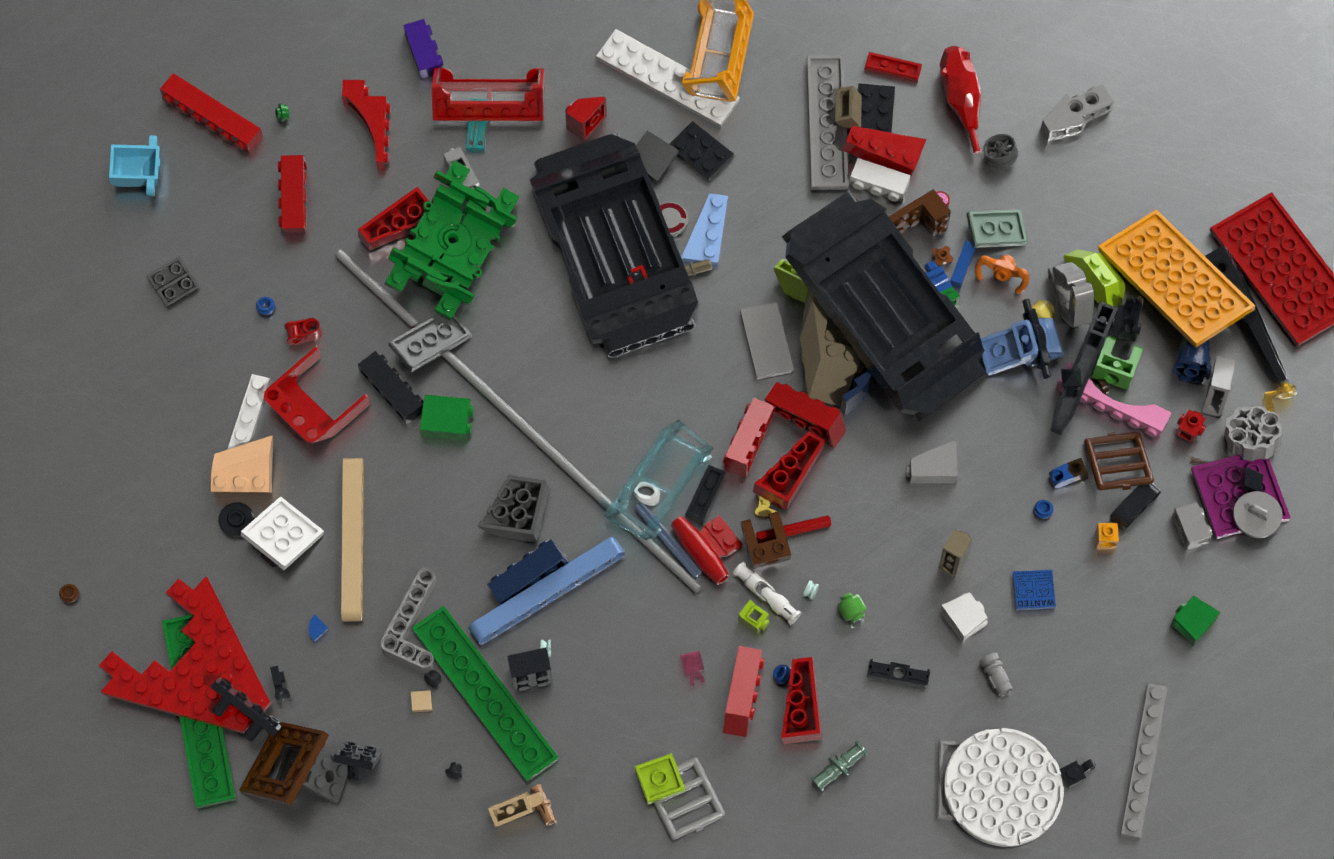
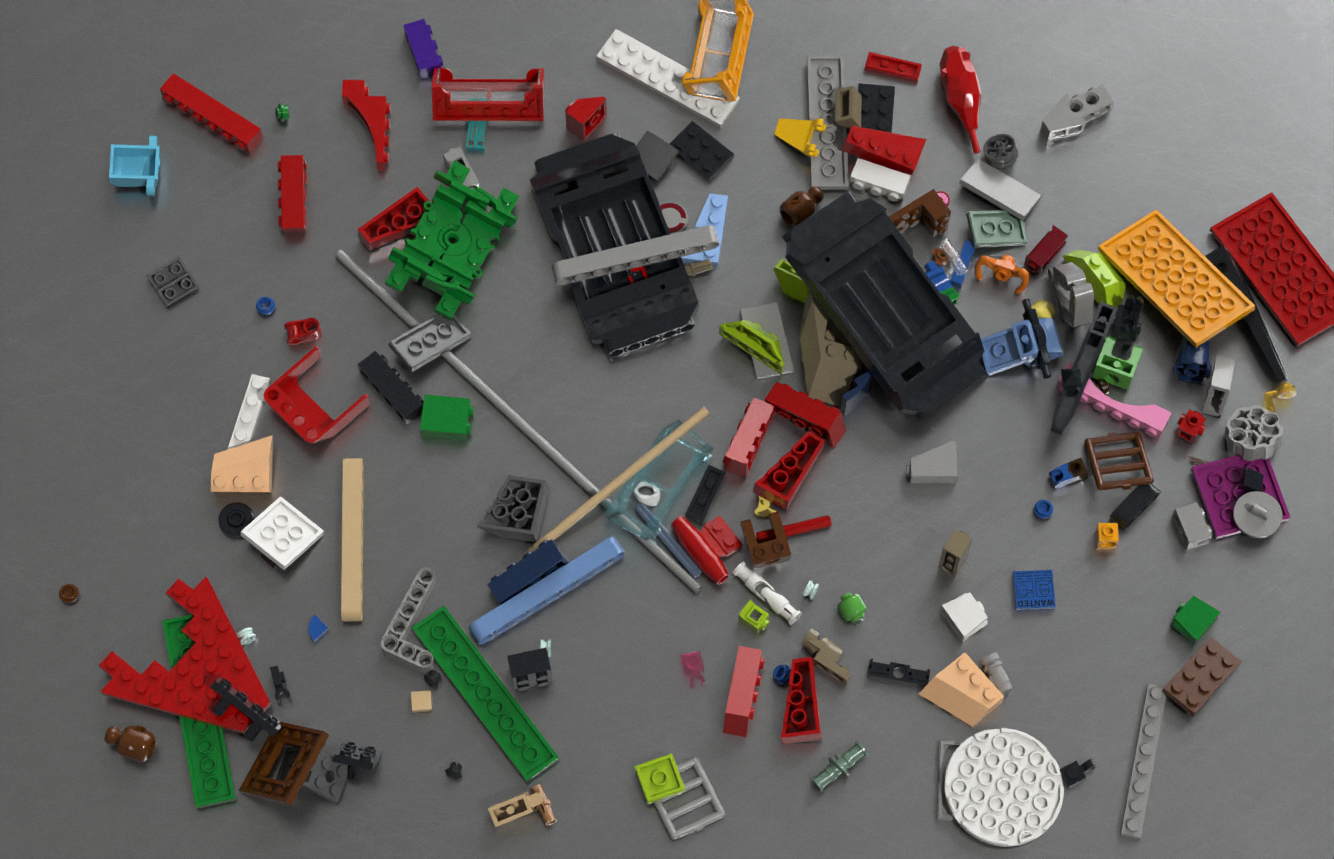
none -> reddish brown piece [104,725,156,762]
none -> light aqua bush [237,627,256,645]
none -> tan piece [523,407,710,555]
none -> light grey beam [552,225,719,285]
none -> lime wedge [719,320,784,375]
none -> yellow flag [774,118,827,157]
none -> reddish brown piece [780,187,824,227]
none -> dark tan plate [802,628,851,686]
none -> light nougat wedge [918,653,1004,727]
none -> clear pin [939,239,968,276]
none -> tile [959,159,1041,221]
none -> dark red window [1024,225,1068,274]
none -> reddish brown plate [1162,636,1242,716]

